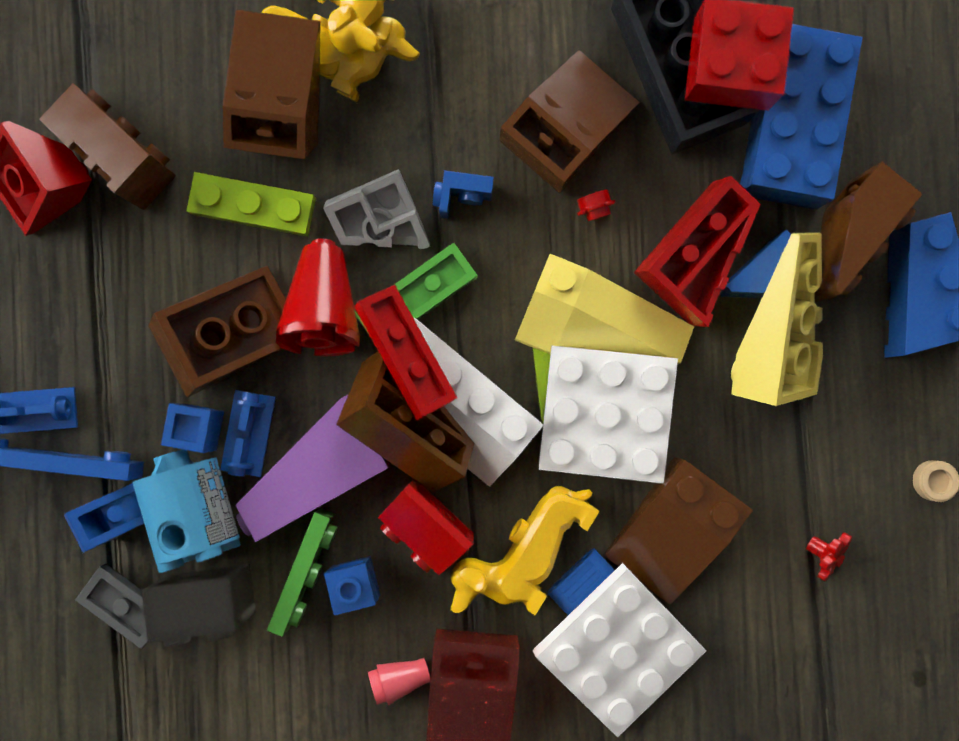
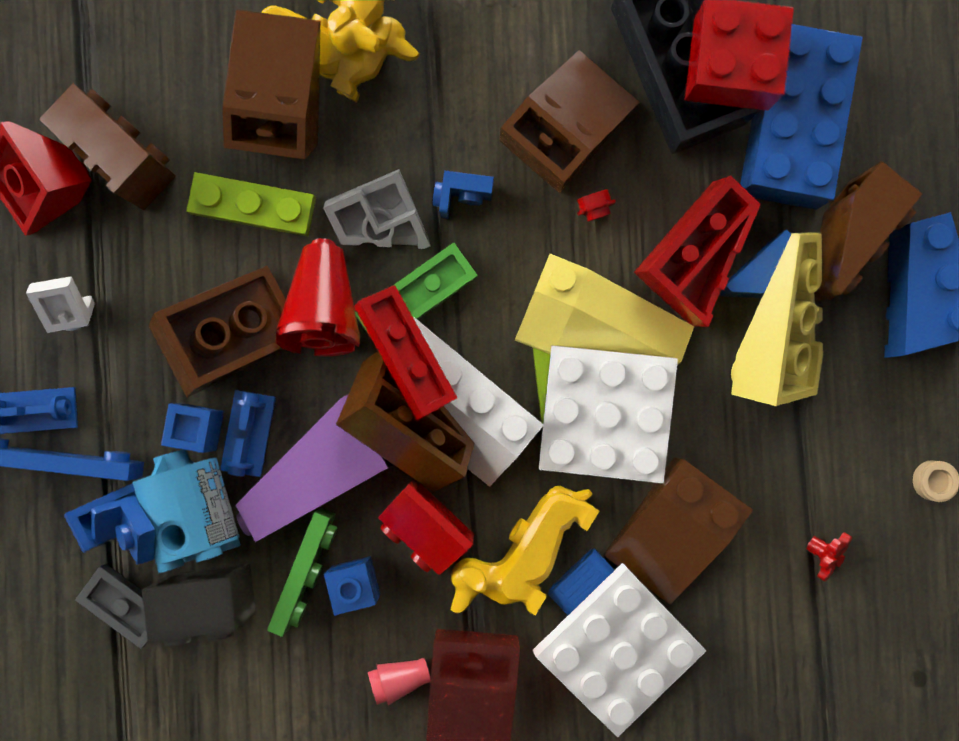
none -> white bracket [26,277,95,333]
none -> blue bracket [91,495,155,565]

